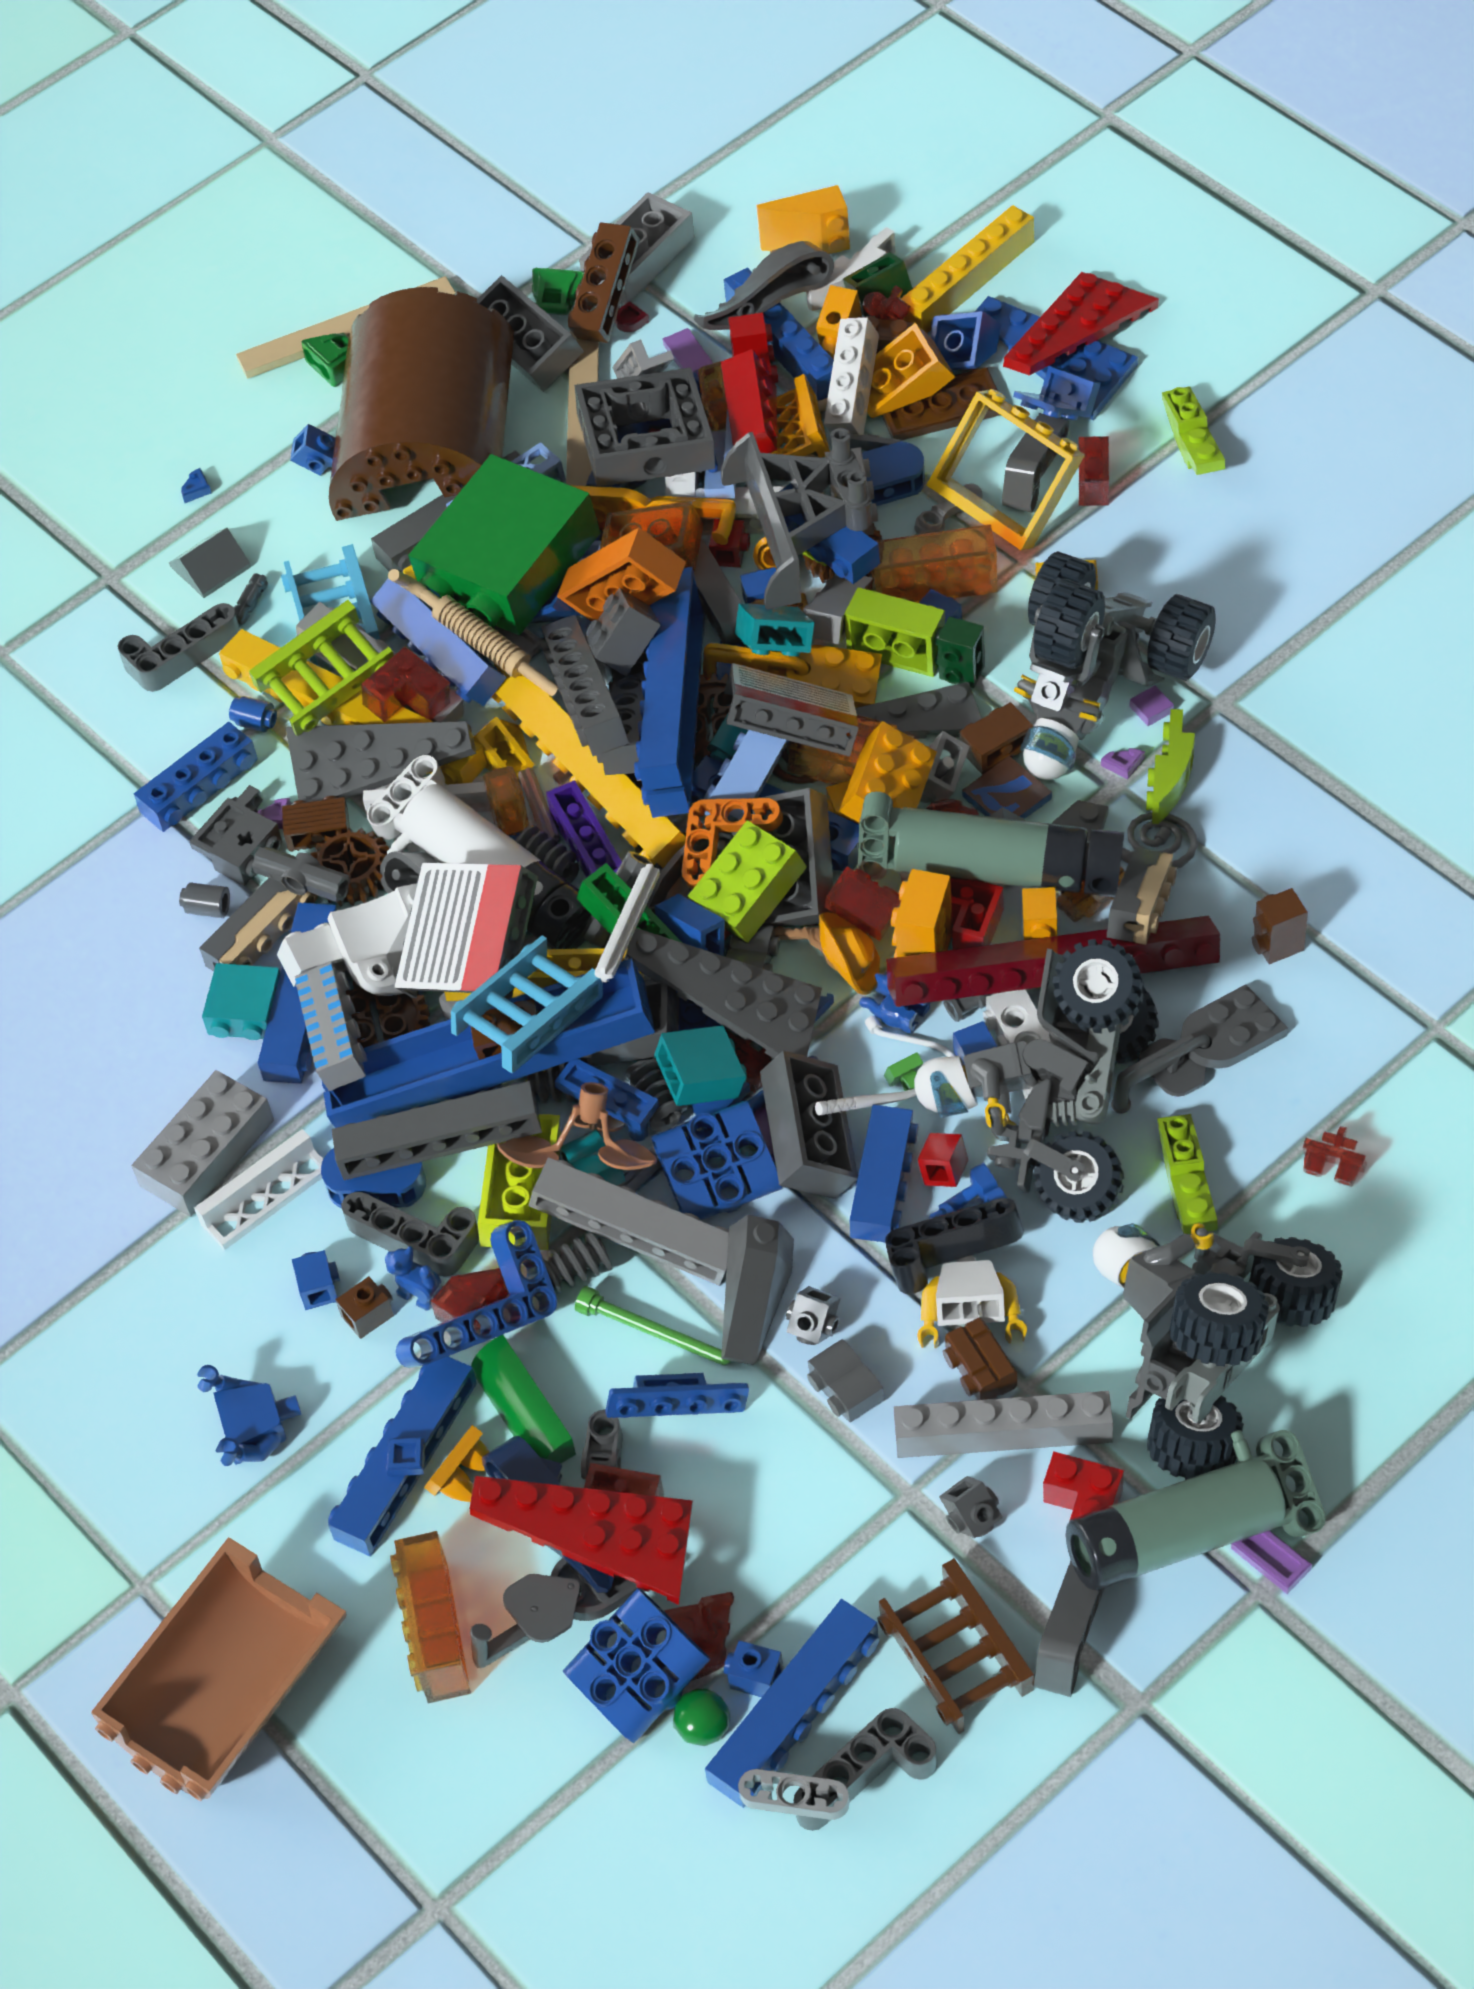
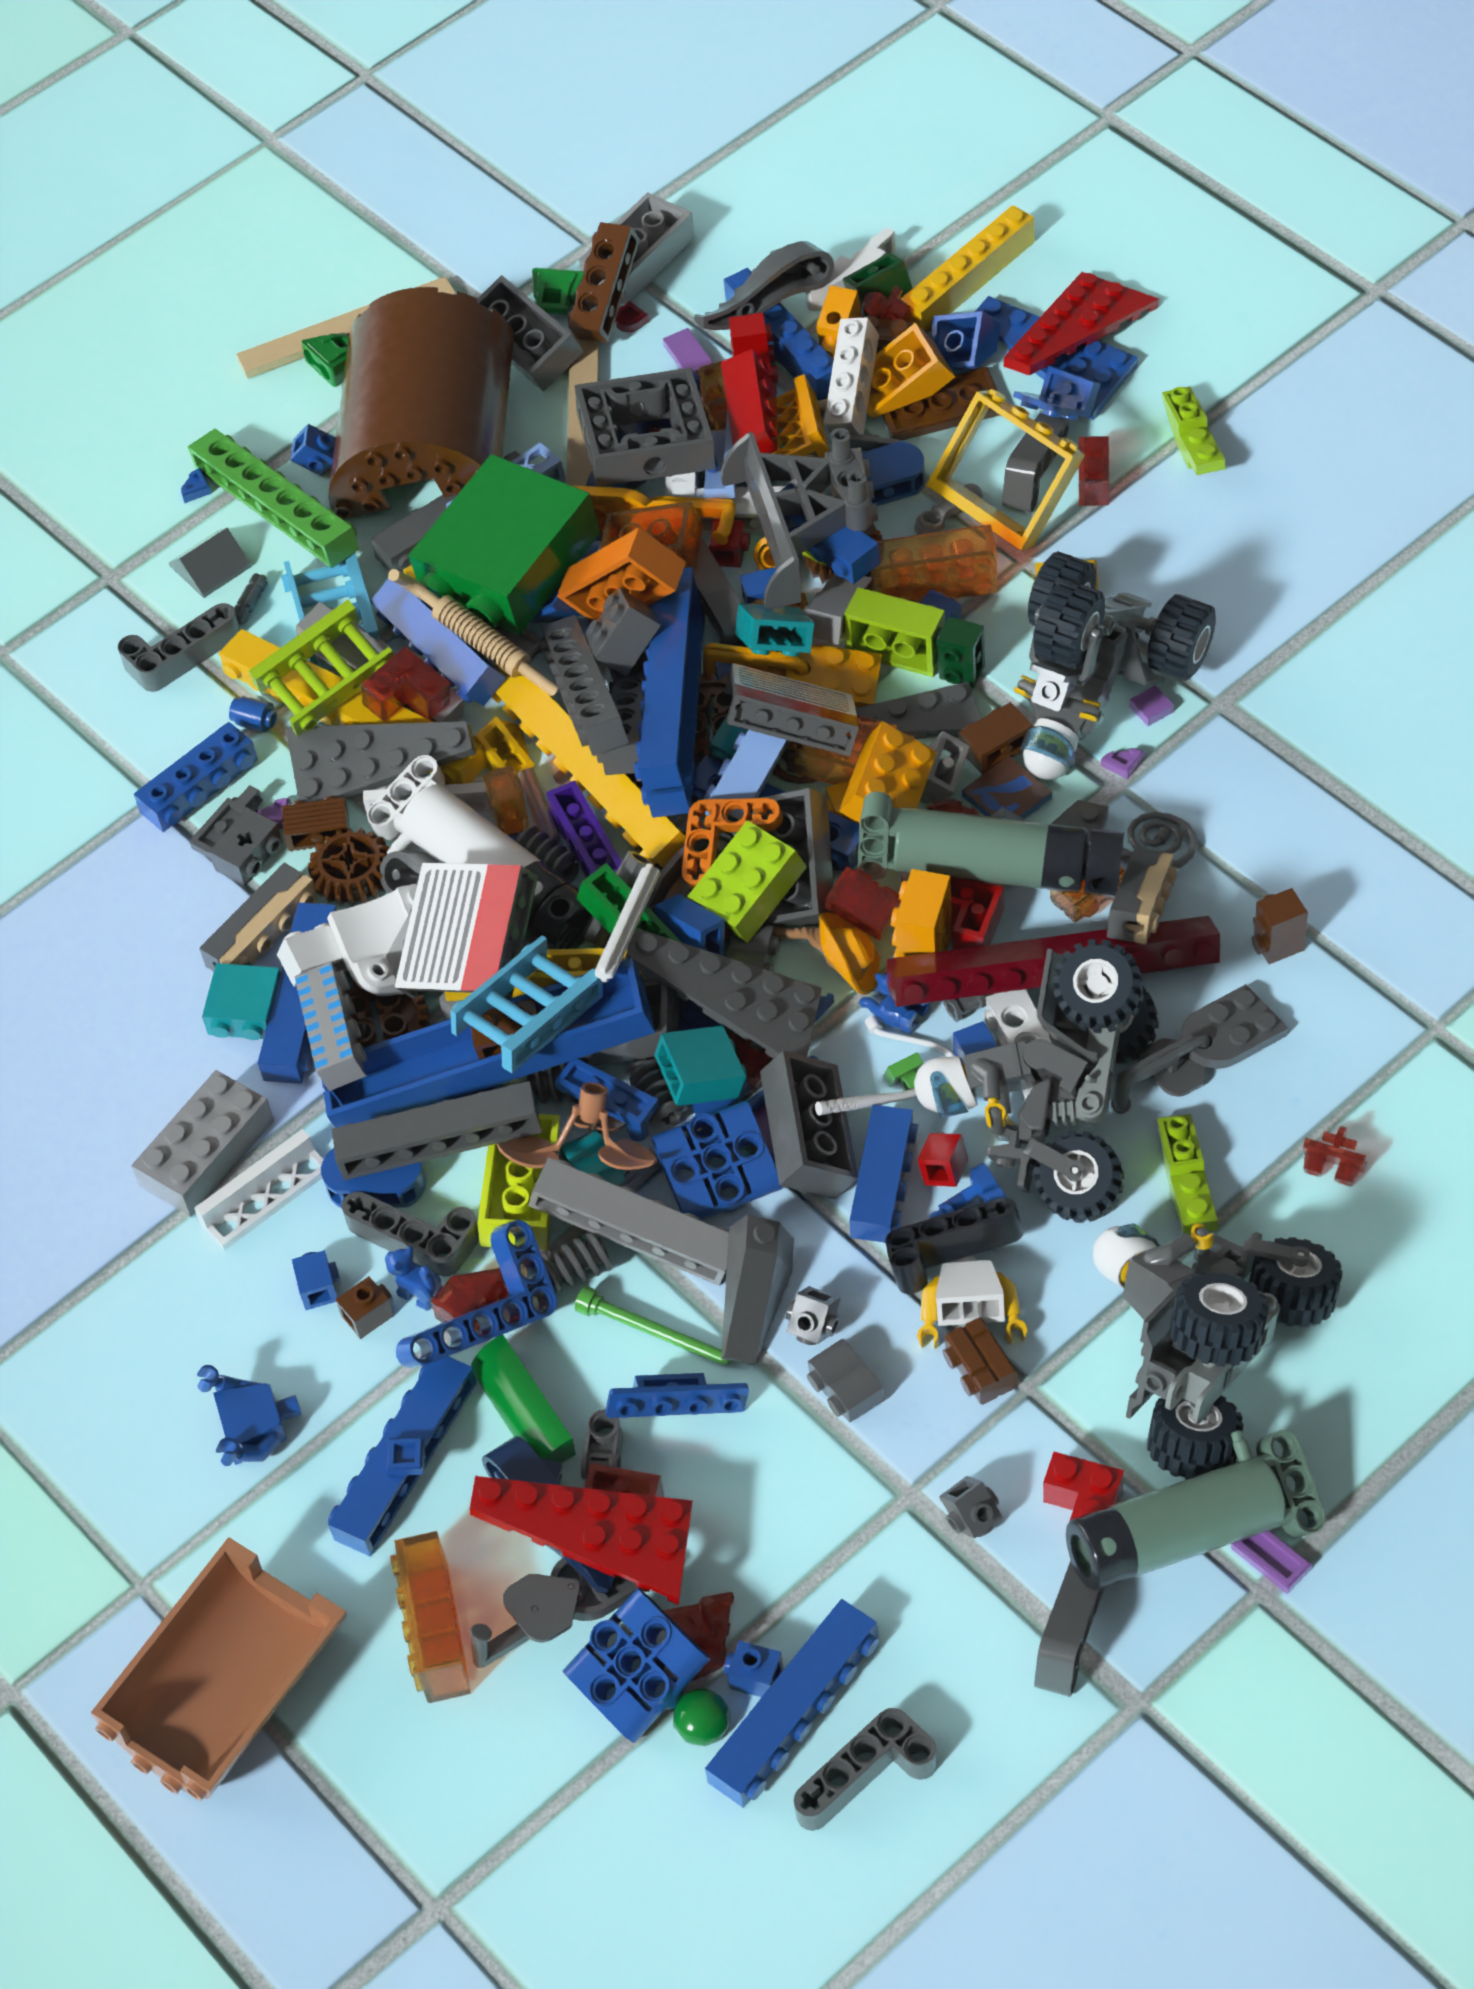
dark grey brick [179,882,230,918] -> none
dark grey piece [252,846,350,902] -> none
light orange tile [424,1425,489,1502] -> none
light grey fence [612,339,674,378] -> none
light grey beam [738,1769,850,1820] -> none
light orange slope [756,185,850,254] -> none
reddish brown fence [877,1558,1035,1734] -> none
light grey brick [893,1391,1113,1458] -> none
light orange slope [1022,887,1057,940] -> none
lime slope [1146,709,1195,824] -> none
none -> bright green brick [187,428,359,568]

